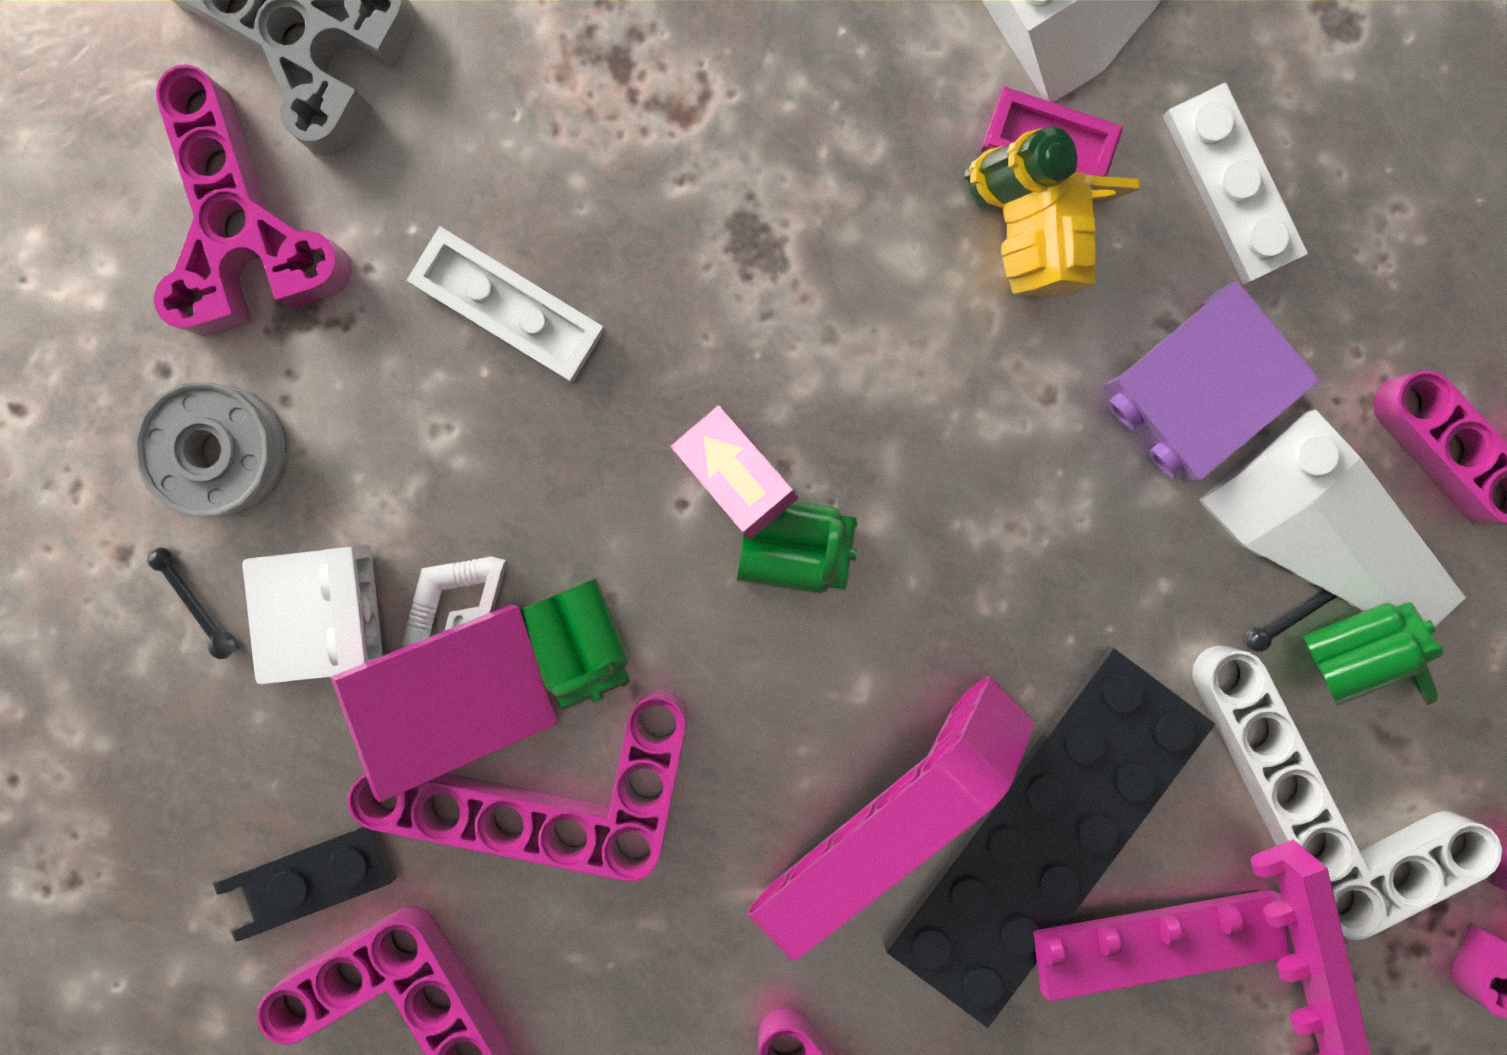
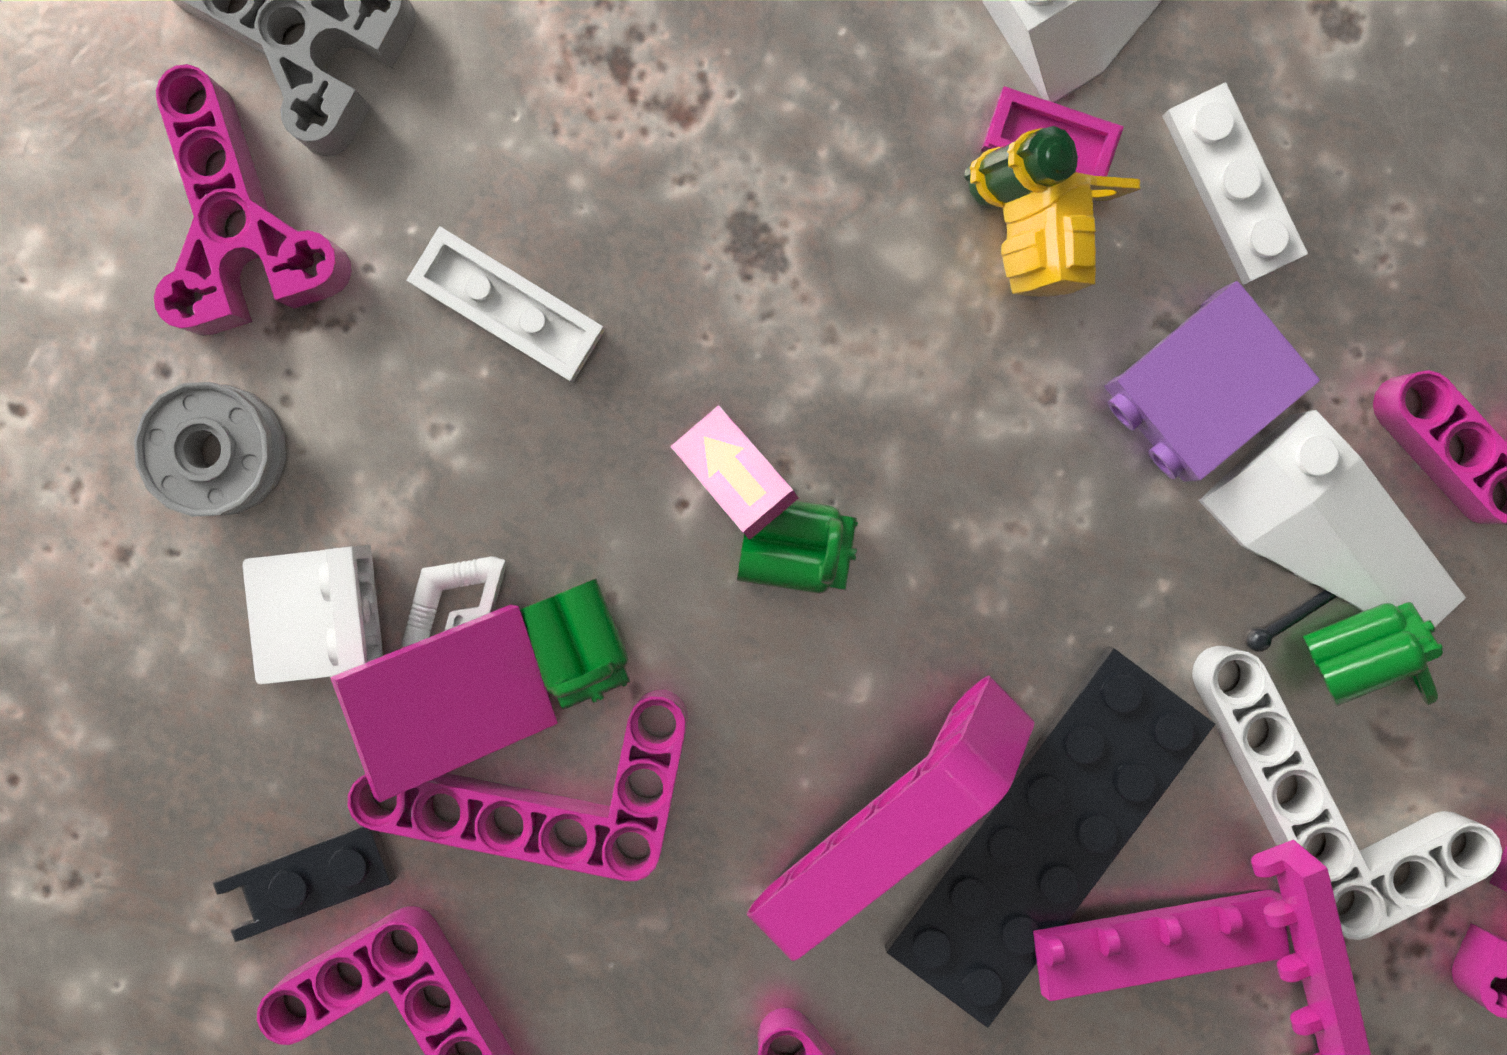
black hinge [147,547,237,659] -> none

